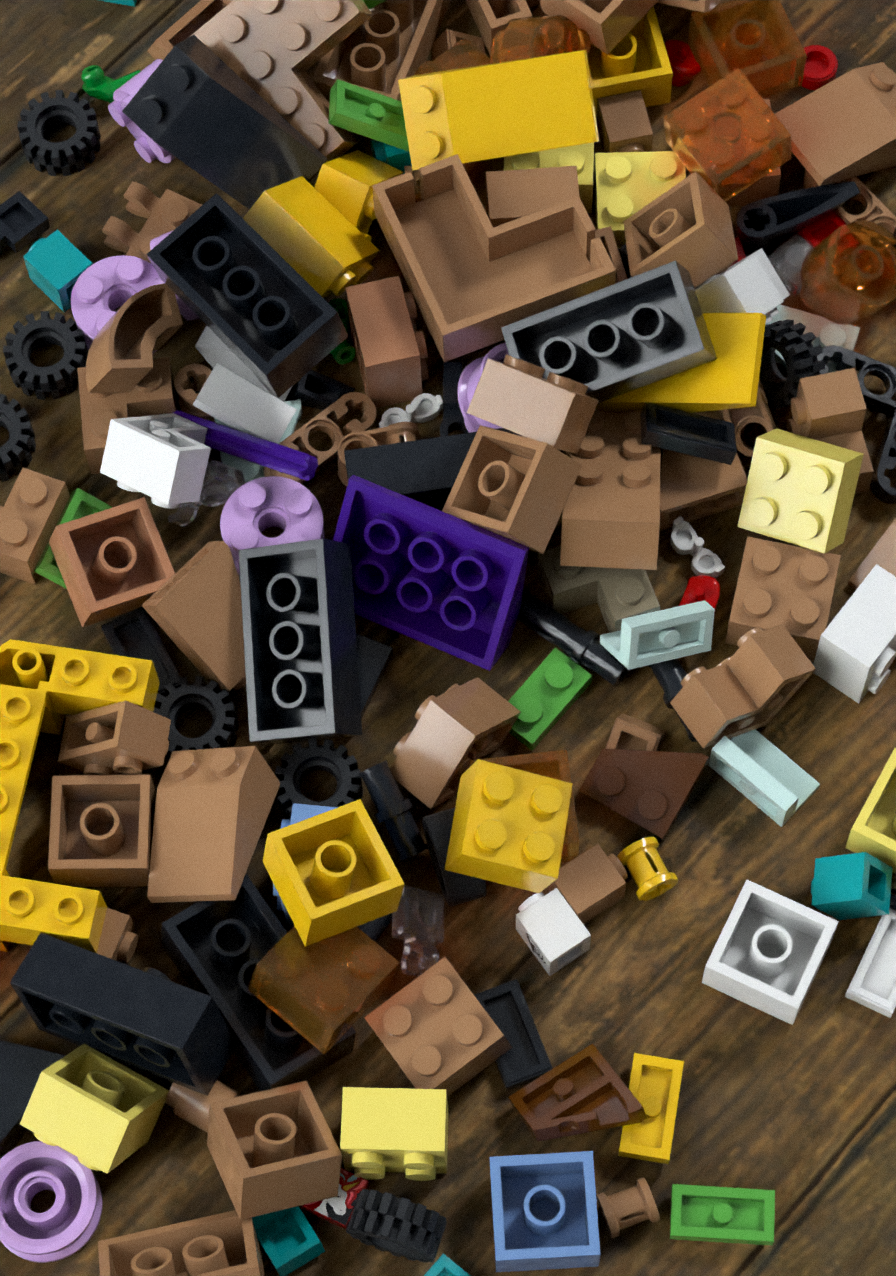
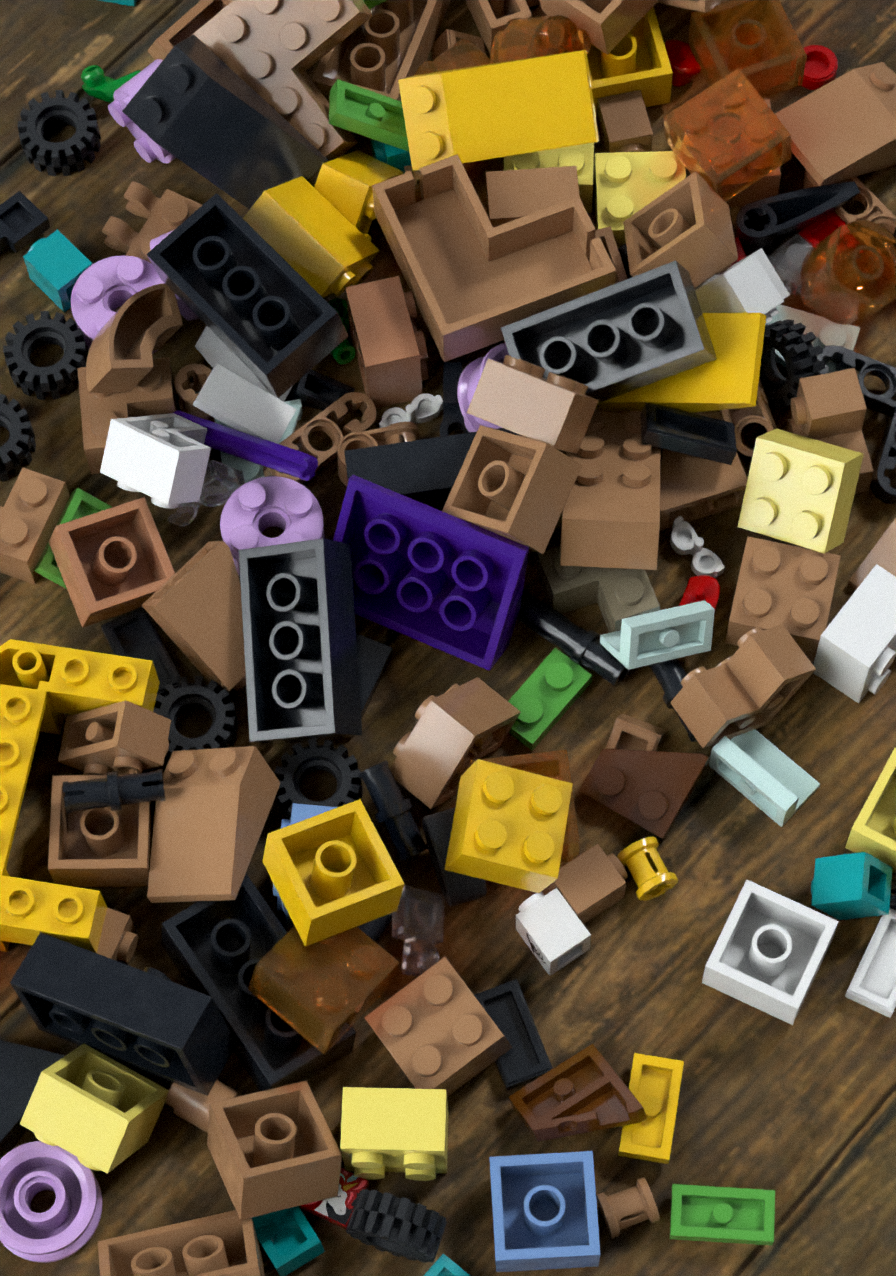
none -> black pin [63,769,166,813]

